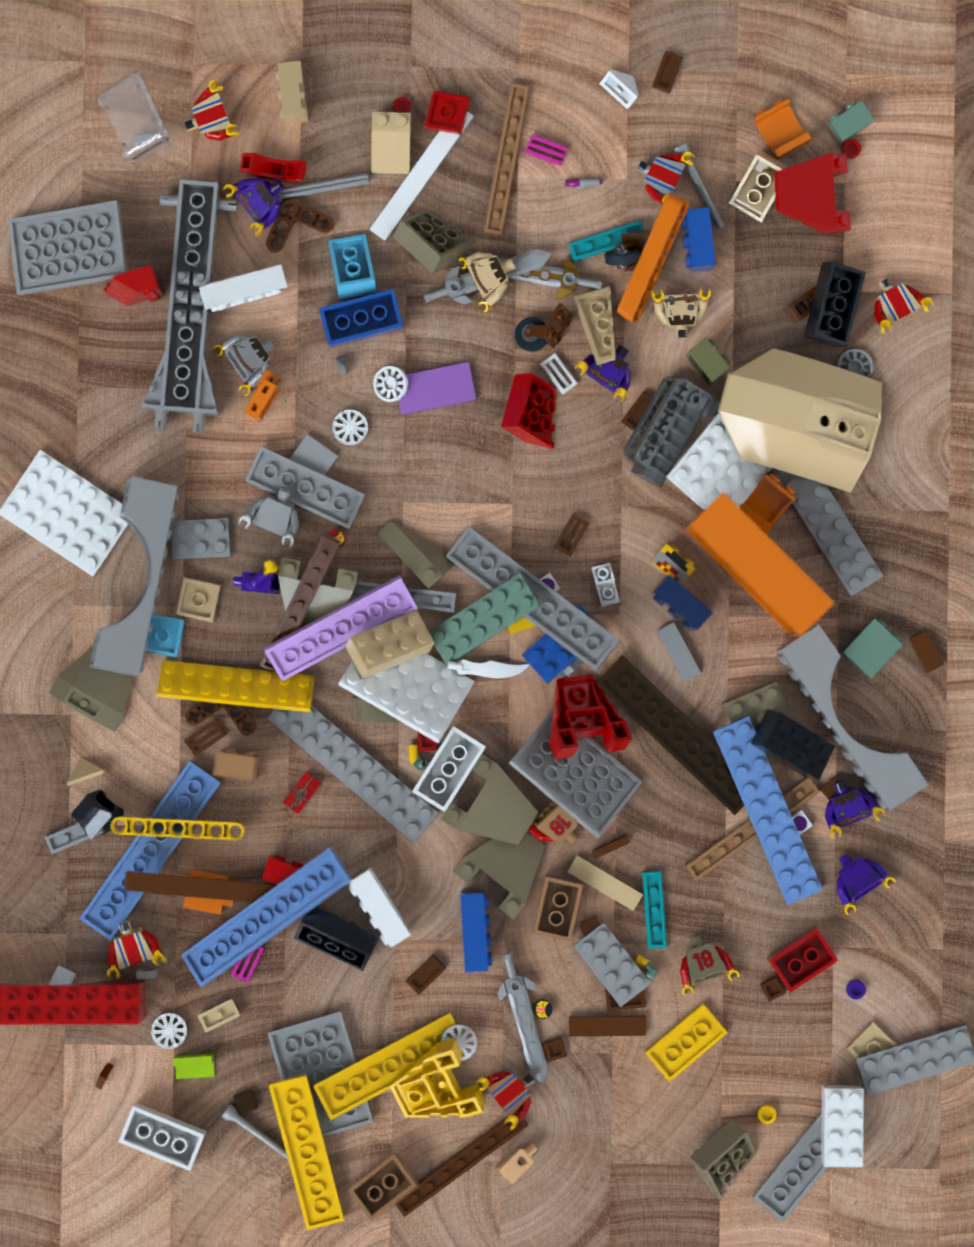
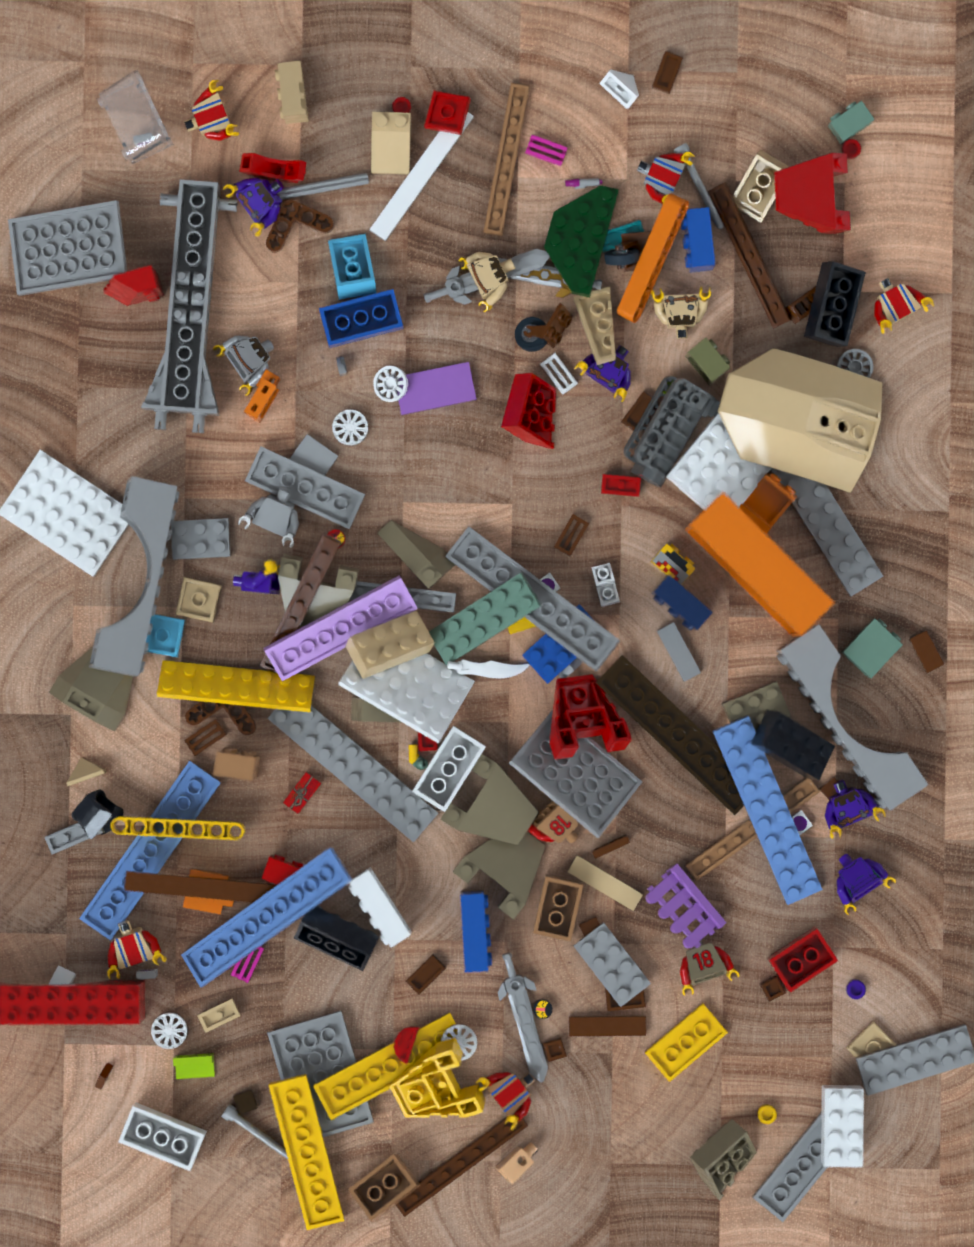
white brick [199,265,287,312] -> none
dark tan wedge [393,210,477,273] -> none
arm [634,954,658,980] -> none
teal tile [642,870,667,949] -> none
orange panel [754,99,811,160] -> none
none -> red tile [394,1026,419,1064]
none -> dark green plate [544,185,619,298]
none -> red plate [601,474,641,497]
none -> medium lavender fence [645,864,726,949]
none -> reddish brown tile [708,182,791,329]

